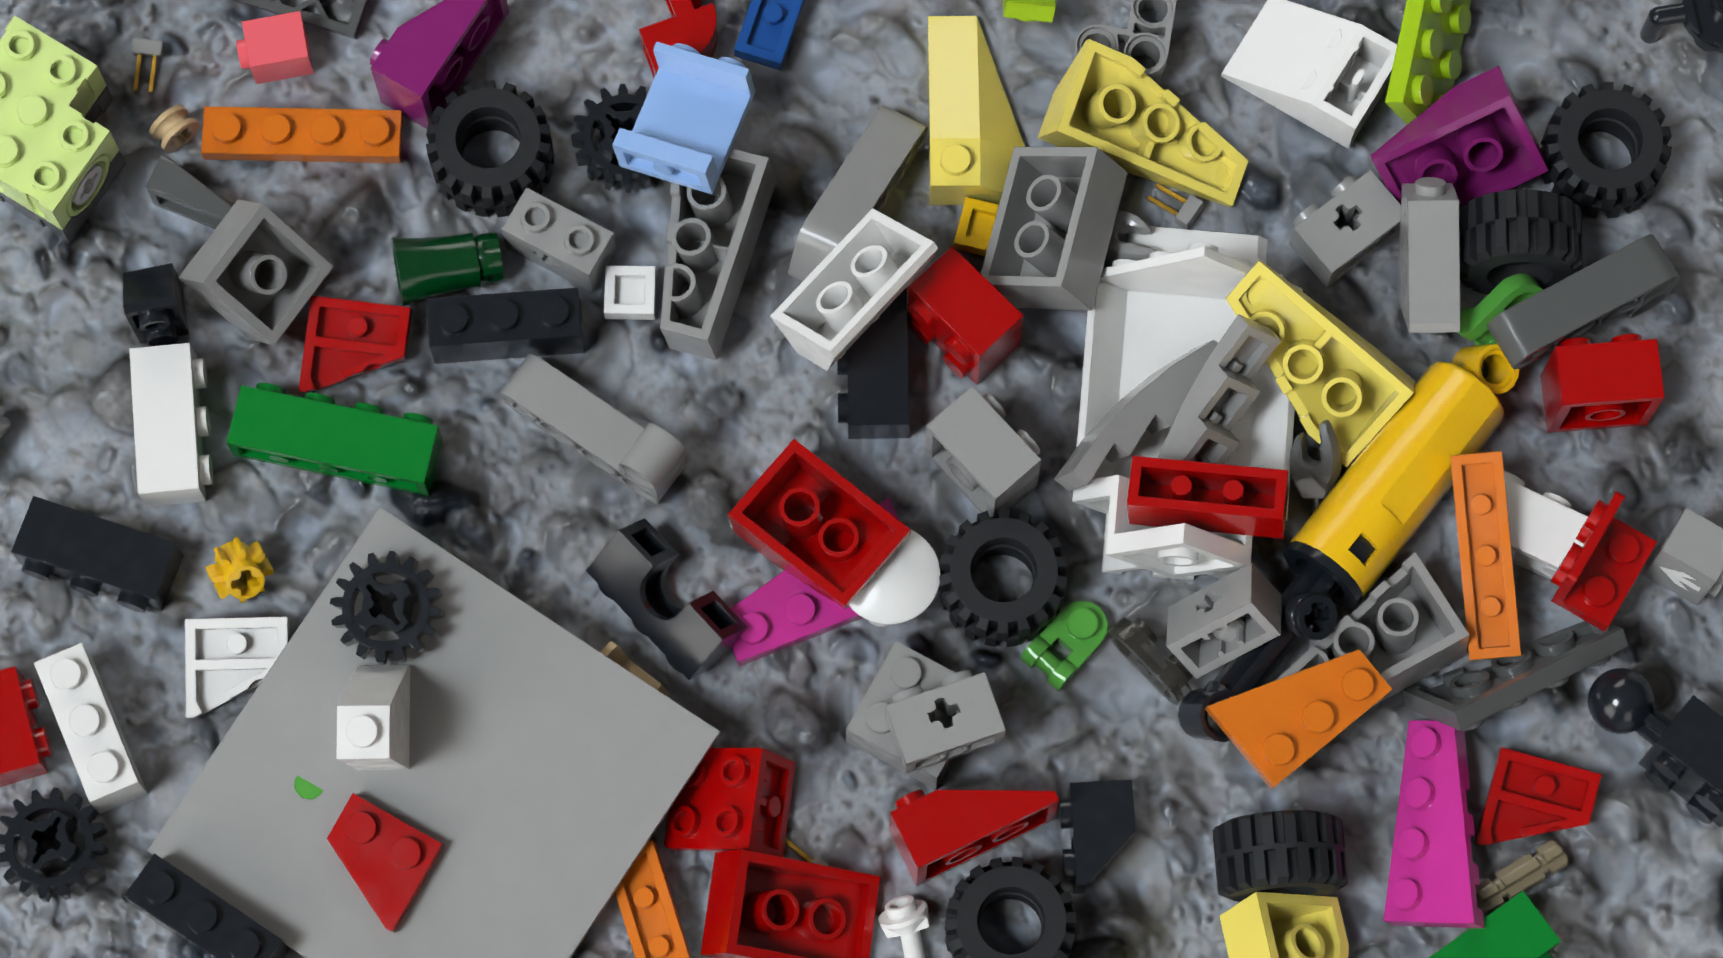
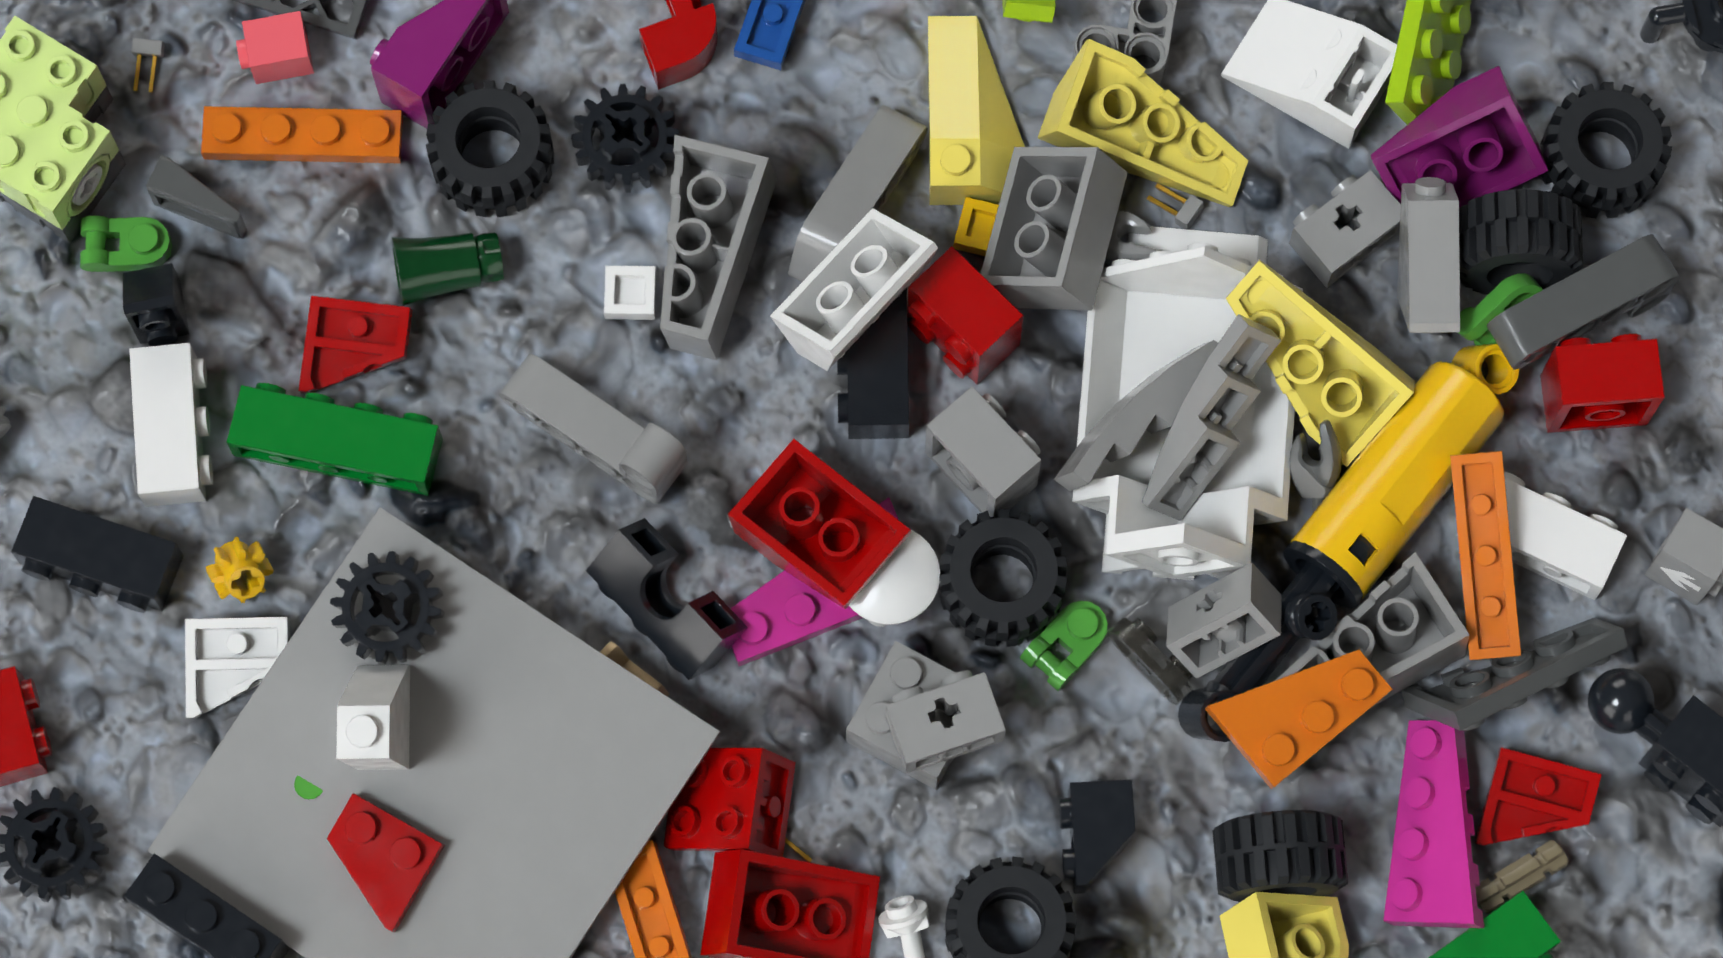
white brick [34,643,147,814] -> none
tan bush [149,104,200,153] -> none
light grey brick [178,199,334,345] -> none
black brick [427,288,584,364] -> none
light grey brick [502,187,617,293] -> none
light blue panel [612,42,756,194] -> none
red slope [889,789,1059,886] -> none
red brick [1127,456,1289,539] -> none
red bracket [1550,491,1657,632] -> none
none -> bright green plate [80,215,172,272]

